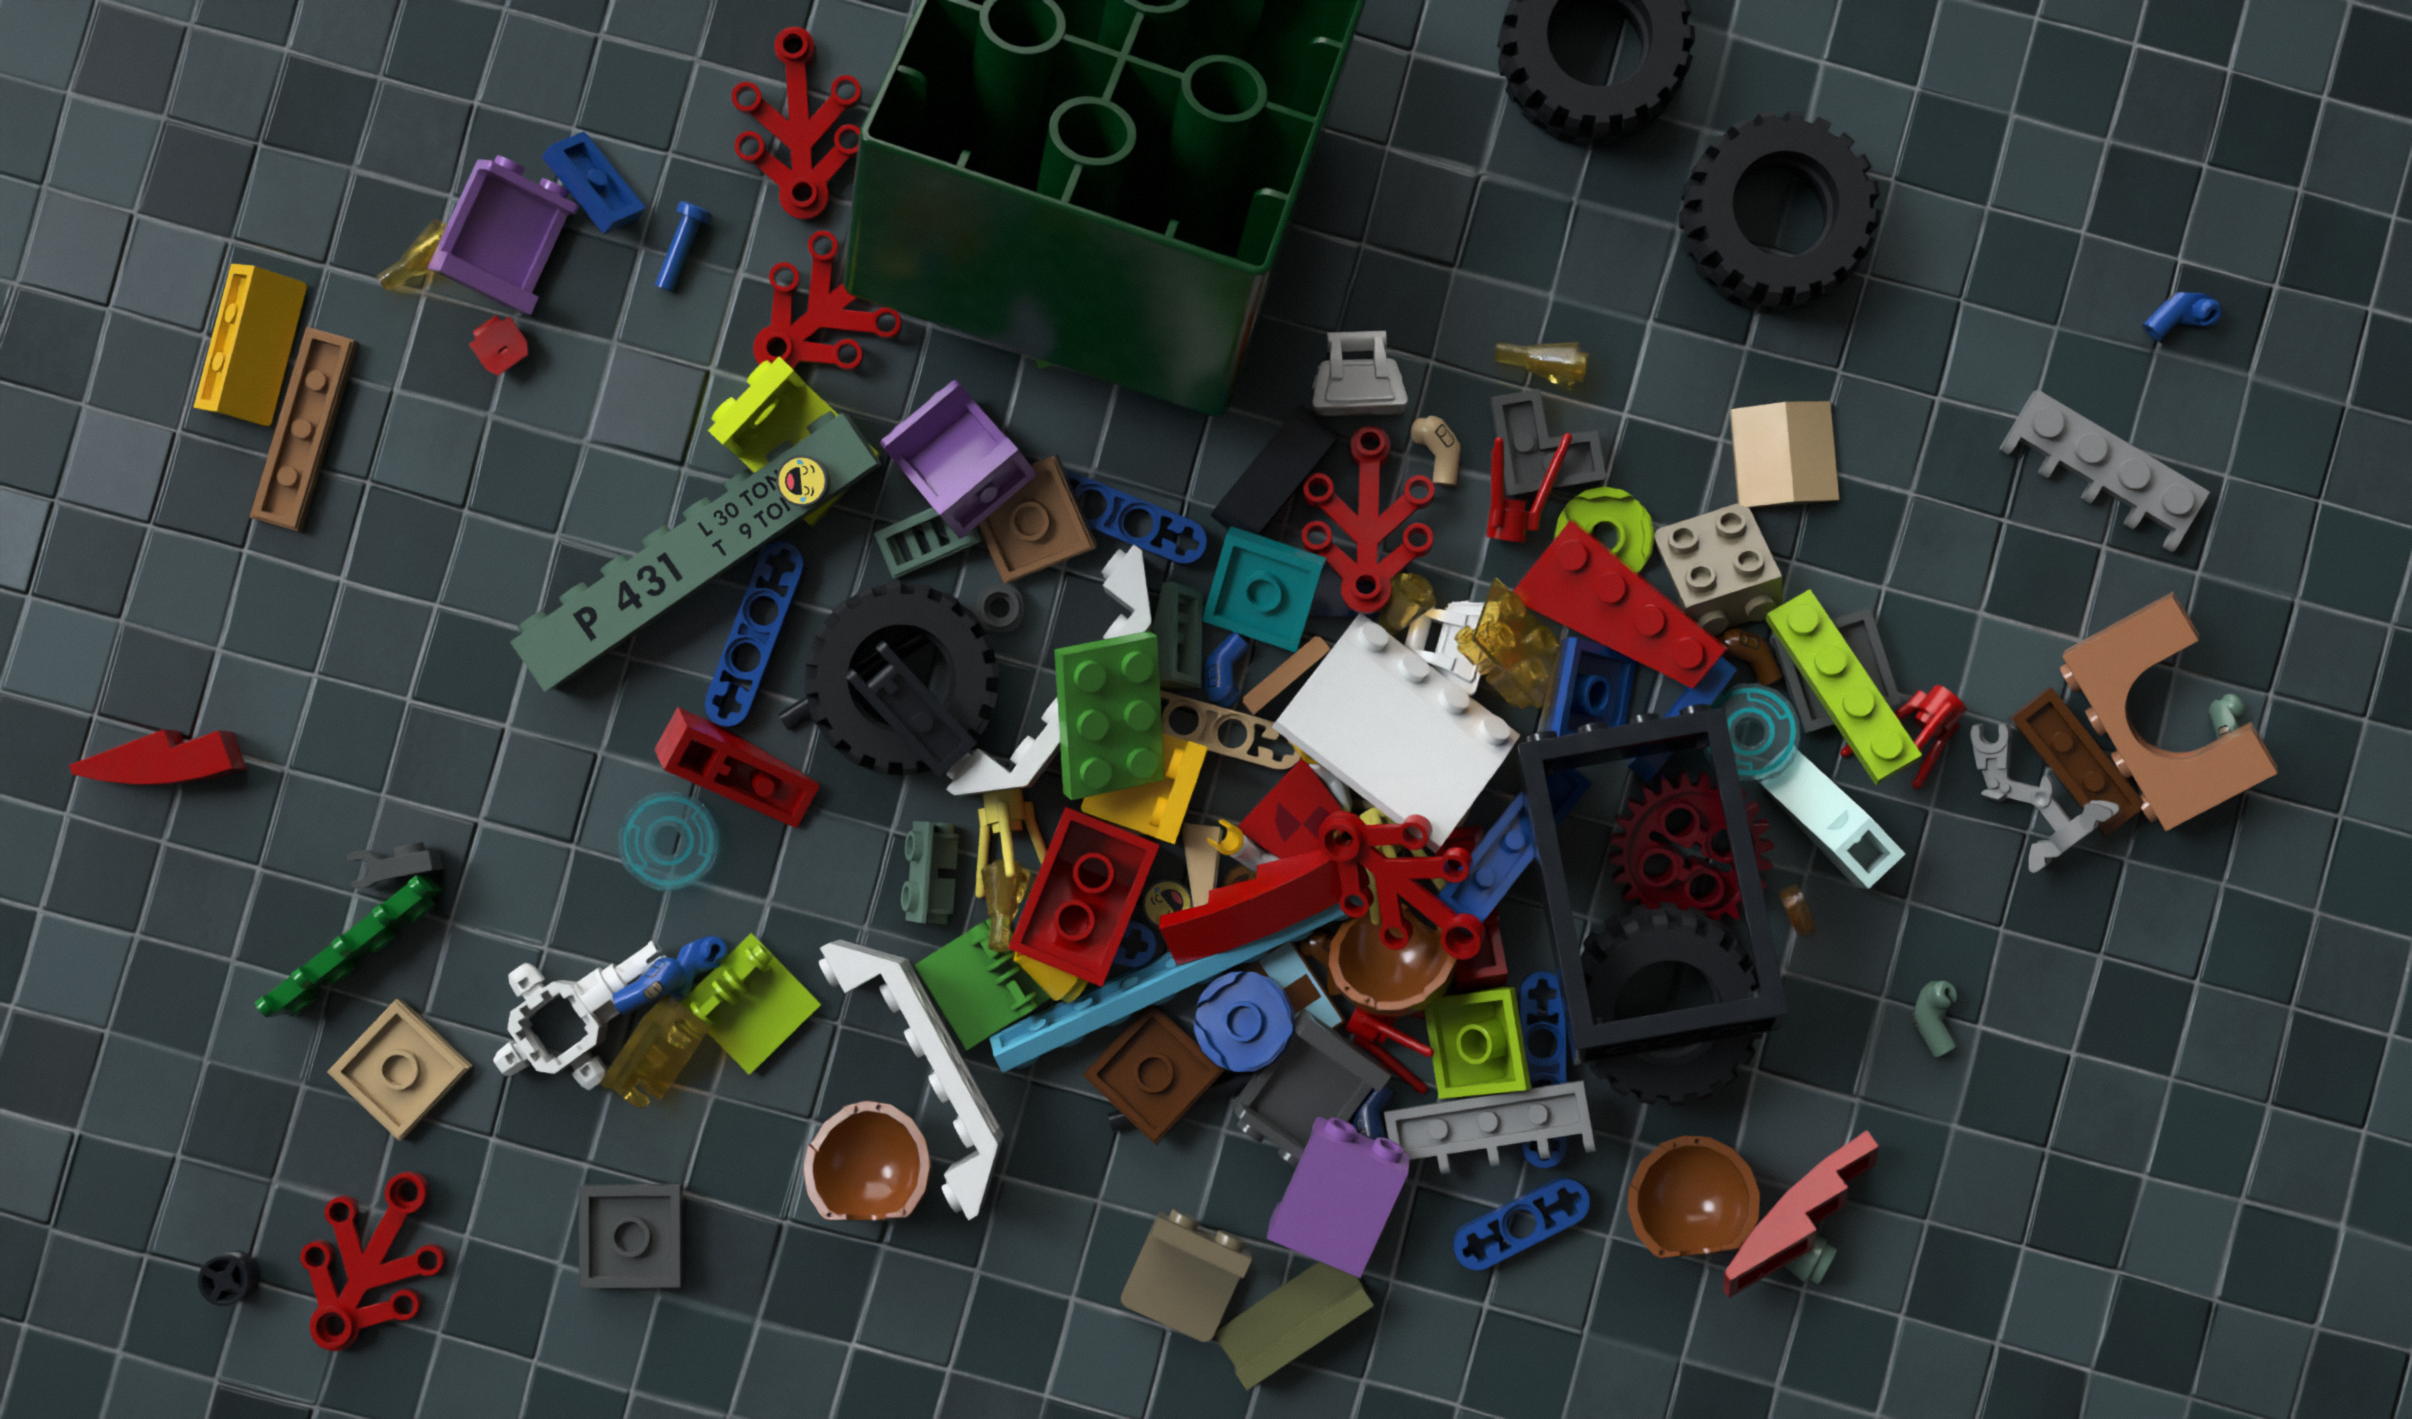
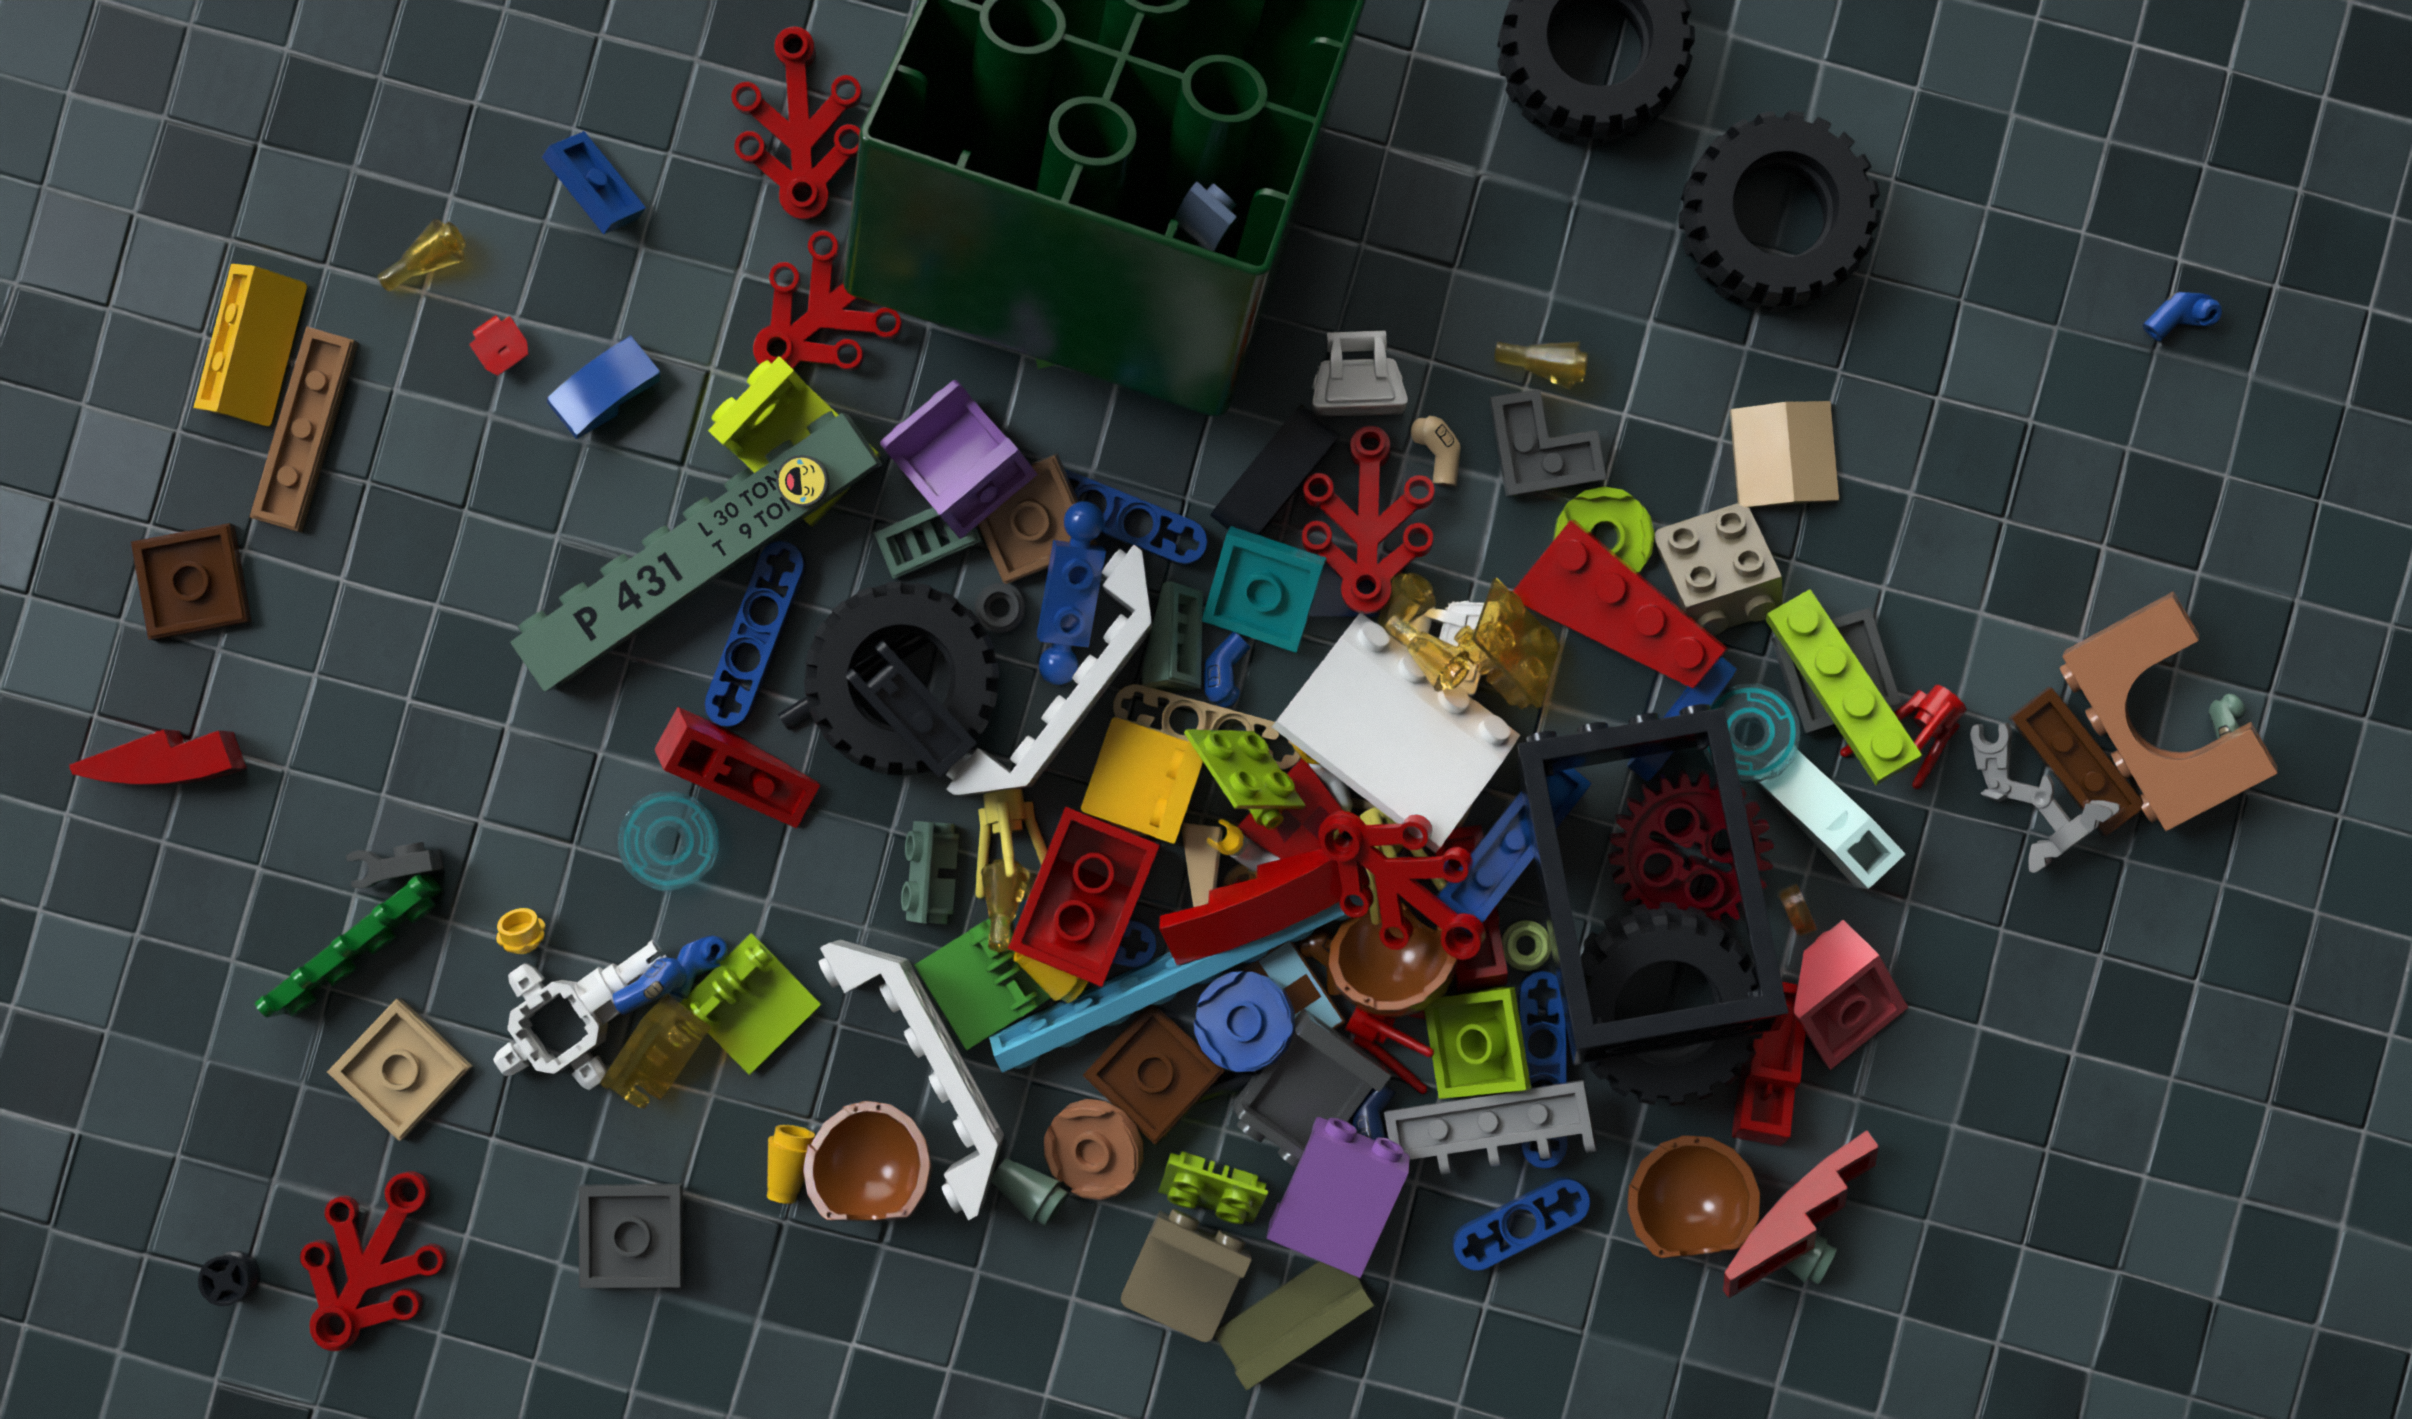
medium lavender panel [427,155,580,315] -> none
blue piece [654,201,712,292] -> none
bright green plate [1054,631,1164,800] -> none
tile [1143,879,1193,928] -> none
medium nougat tile [1242,636,1331,716] -> none
red plant [1486,433,1573,542] -> none
blue slope [1544,637,1637,737] -> none
reddish brown arm [1716,628,1784,687] -> none
sand green arm [1913,981,1957,1057] -> none
light grey hinge [1999,389,2210,552] -> none
none -> reddish brown tile [131,523,252,641]
none -> yellow plate [496,908,546,954]
none -> blue slope [547,335,661,440]
none -> yellow cone [766,1125,815,1204]
none -> sand green cone [990,1158,1069,1227]
none -> blue plate [1037,501,1106,685]
none -> nougat tile [1044,1099,1143,1200]
none -> lime hinge [1158,1151,1268,1224]
none -> sand blue slope [1174,182,1238,253]
none -> lime hinge [1184,729,1306,830]
none -> clear yellow cone [1385,614,1470,692]
none -> yellowish green plate [1501,920,1551,971]
none -> red slope [1732,982,1806,1146]
none -> coral slope [1793,920,1908,1070]

